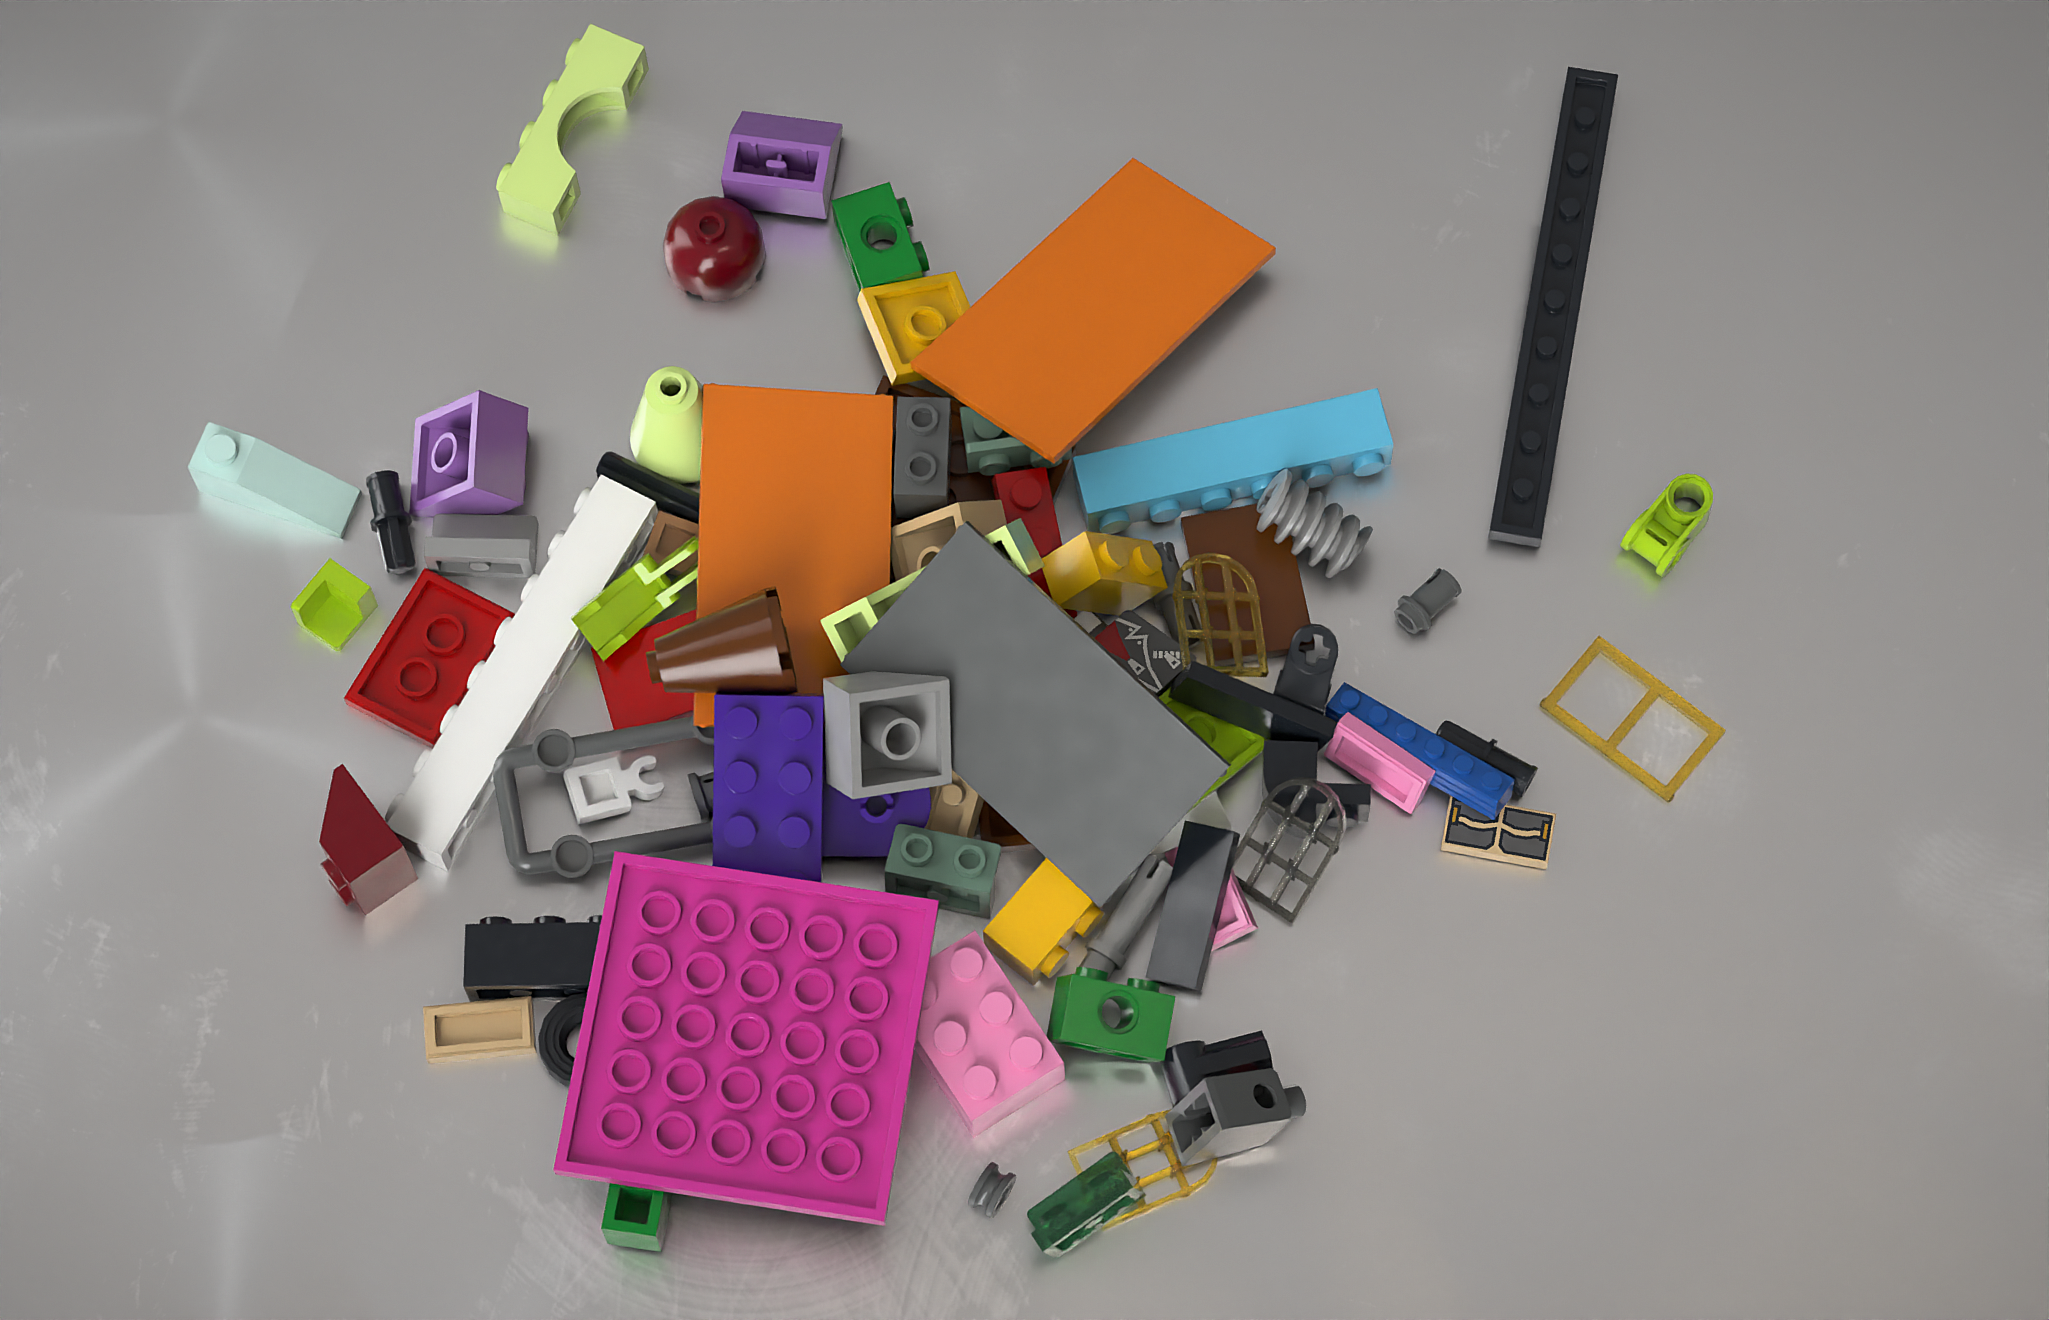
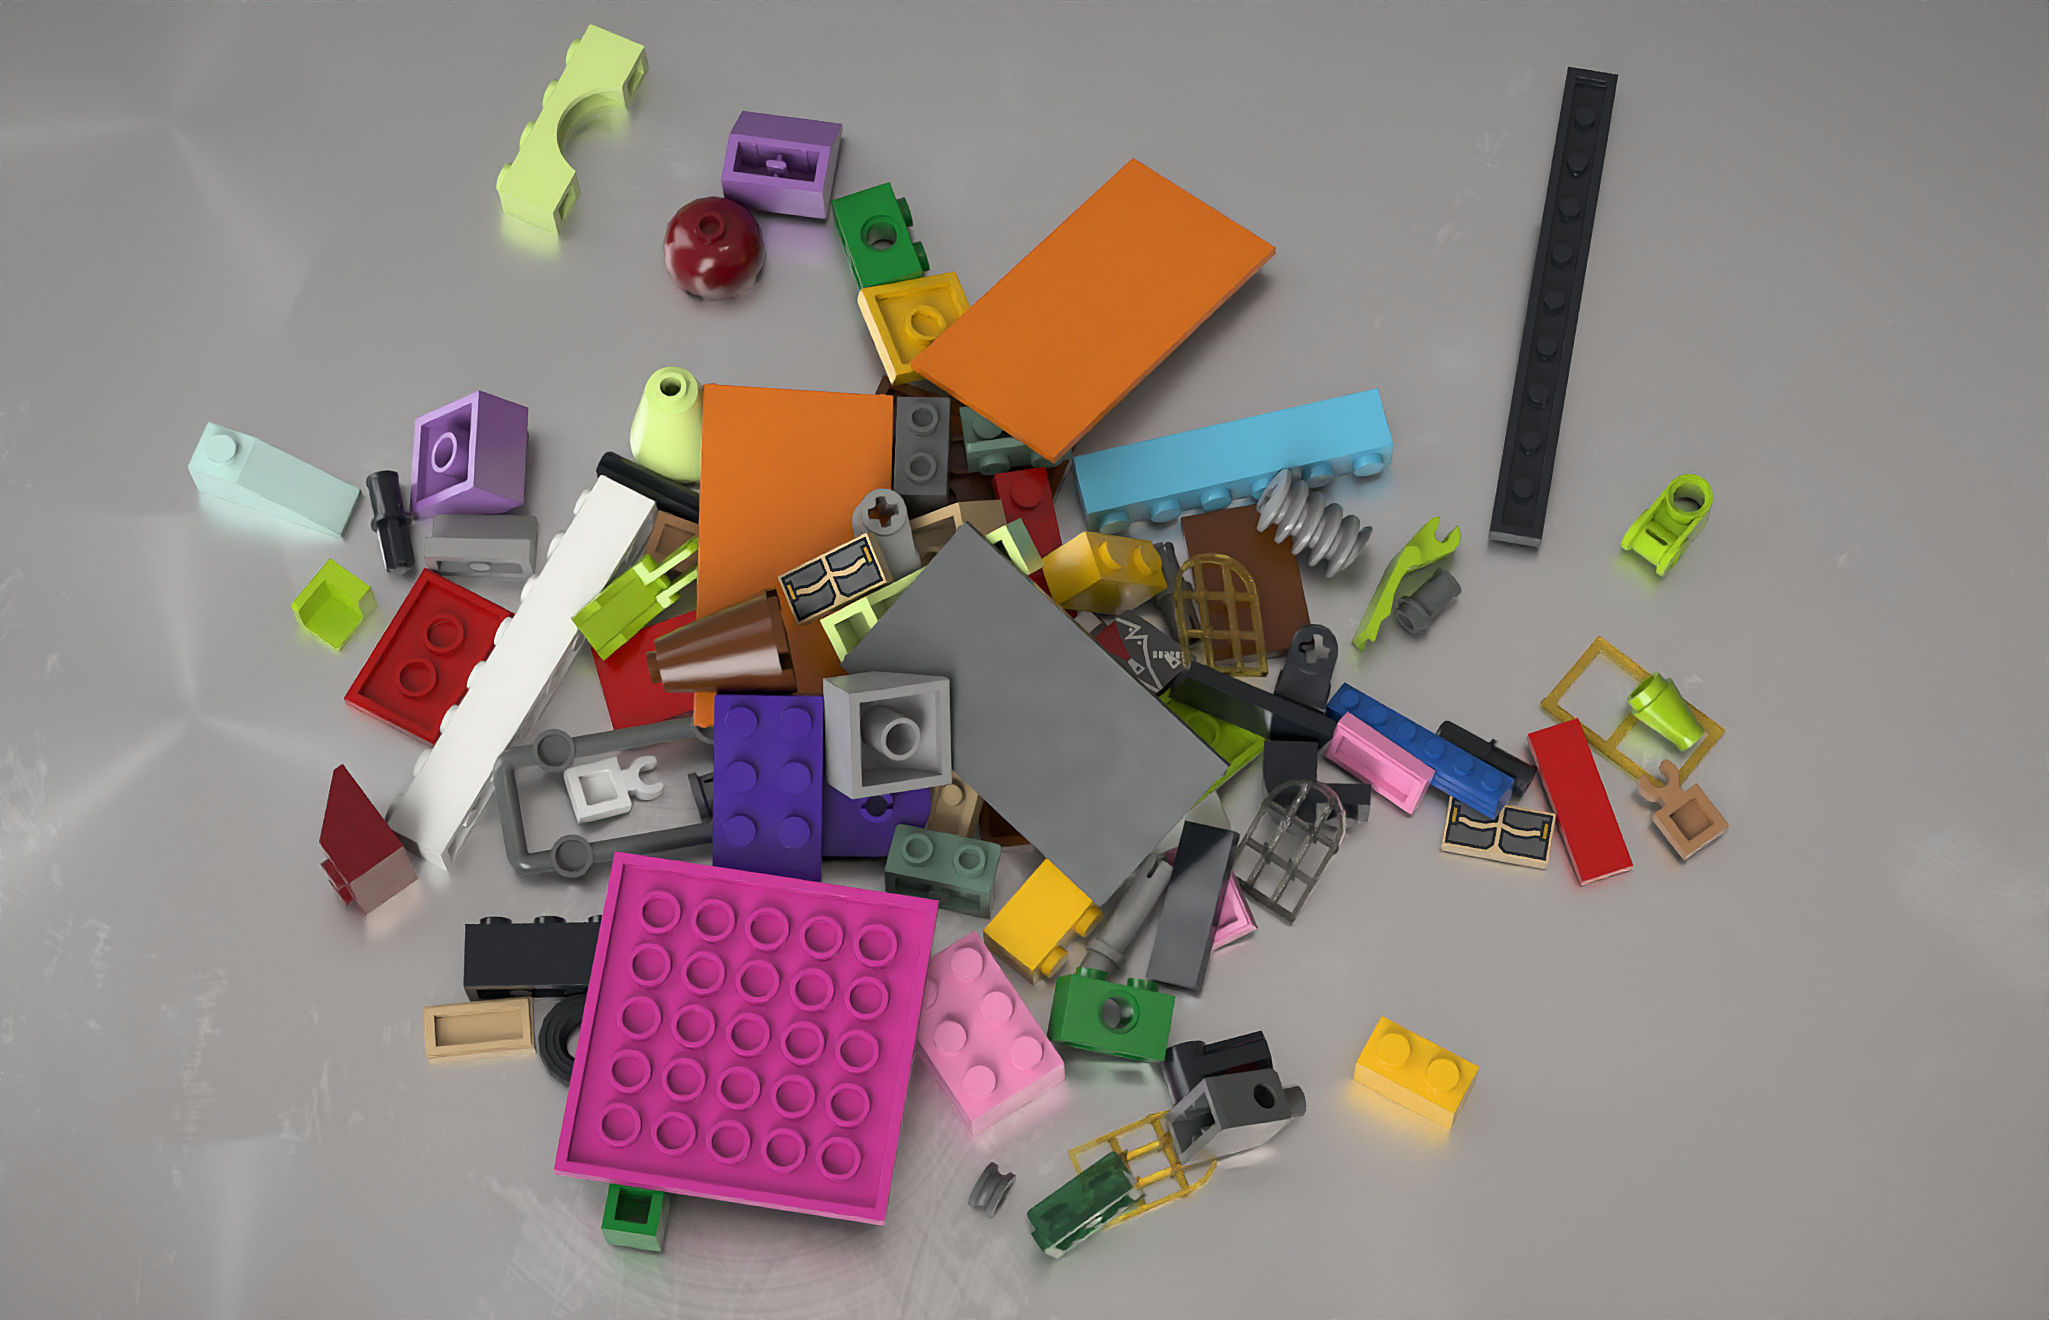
none -> tile [778,533,894,626]
none -> light grey piece [851,488,922,595]
none -> lime arm [1352,516,1461,652]
none -> yellow brick [1353,1016,1480,1130]
none -> red tile [1526,718,1633,886]
none -> lime cone [1627,672,1705,751]
none -> medium nougat plate [1636,759,1730,861]

